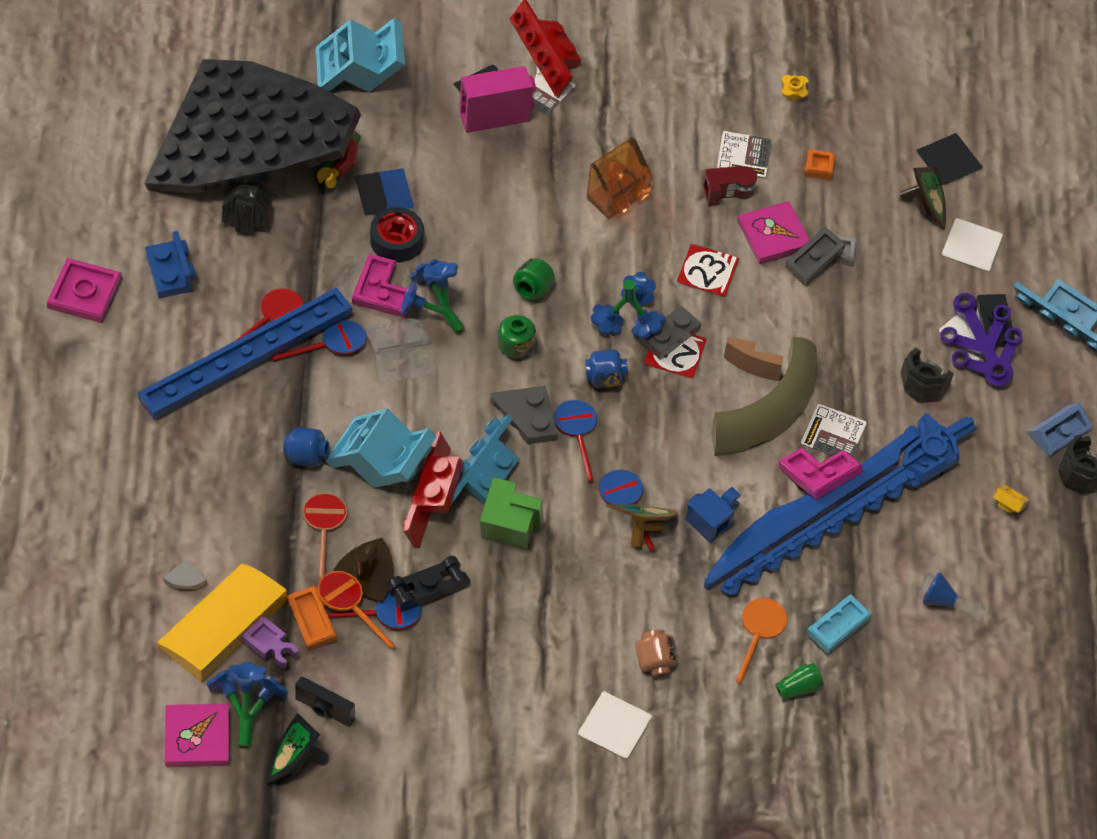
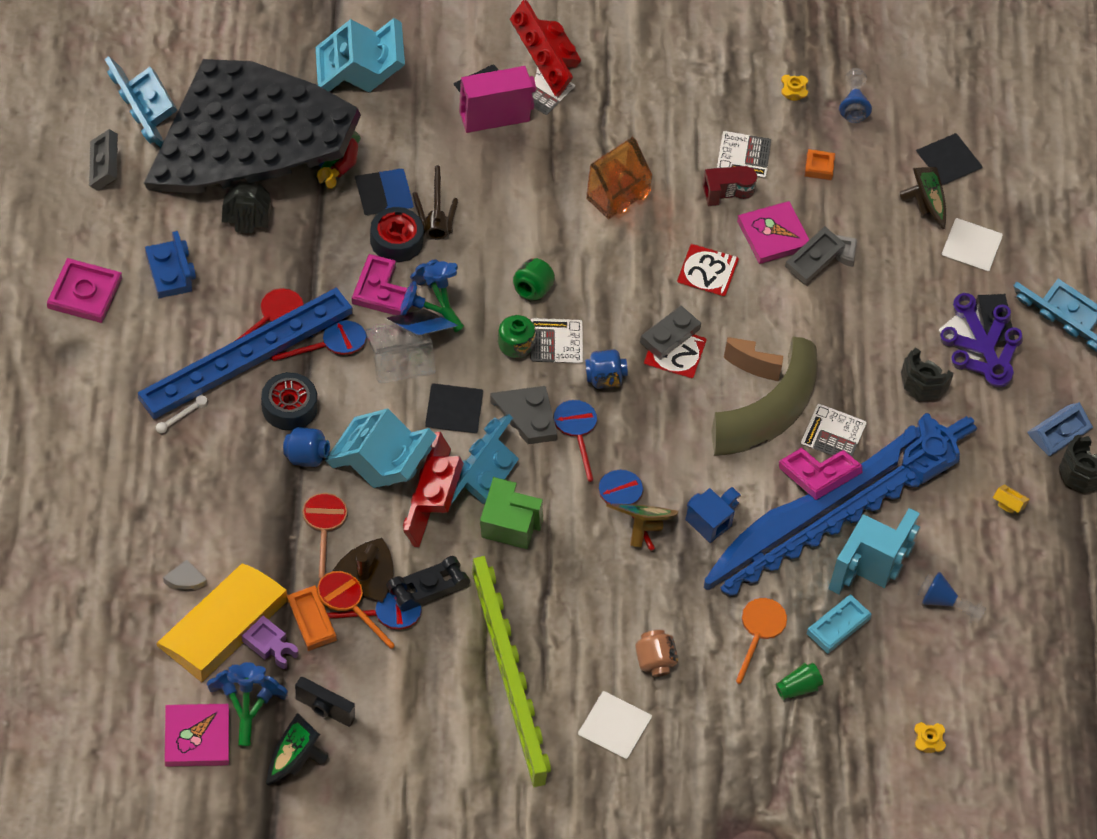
blue plant [590,272,666,339] -> none
none -> dark grey plate [89,129,118,191]
none -> dark azure bracket [105,56,177,148]
none -> white hinge [156,395,207,434]
none -> wheel [261,372,317,430]
none -> sticker [386,309,458,335]
none -> dark brown plant [412,165,458,240]
none -> black sticker [425,383,483,433]
none -> lime plate [472,556,551,788]
none -> sticker [531,318,583,363]
none -> medium azure bracket [829,508,920,594]
none -> clear piece [839,68,872,123]
none -> yellow plate [914,722,946,753]

